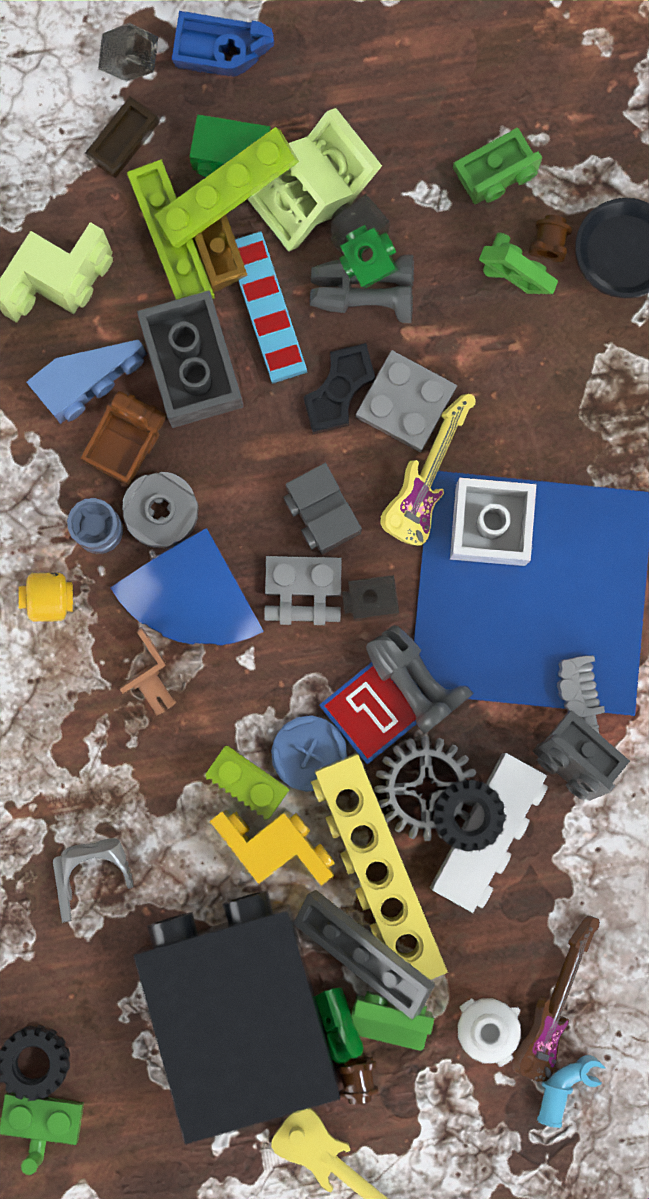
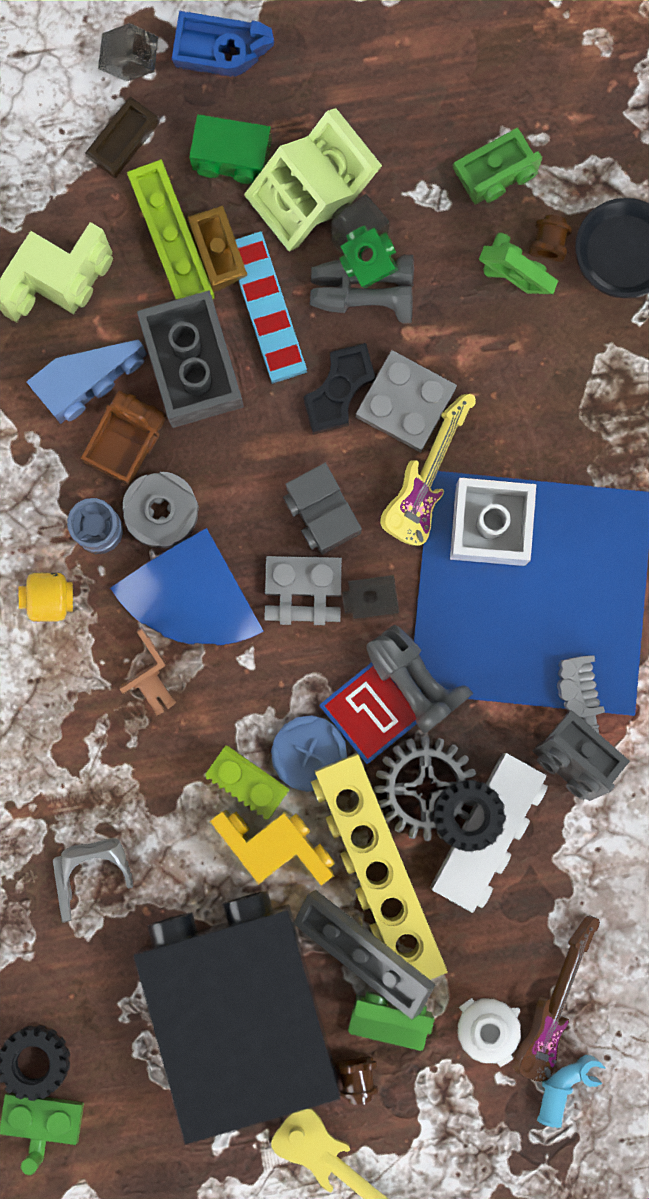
lime plate [155,127,299,248] -> none
green bar [315,988,364,1064] -> none

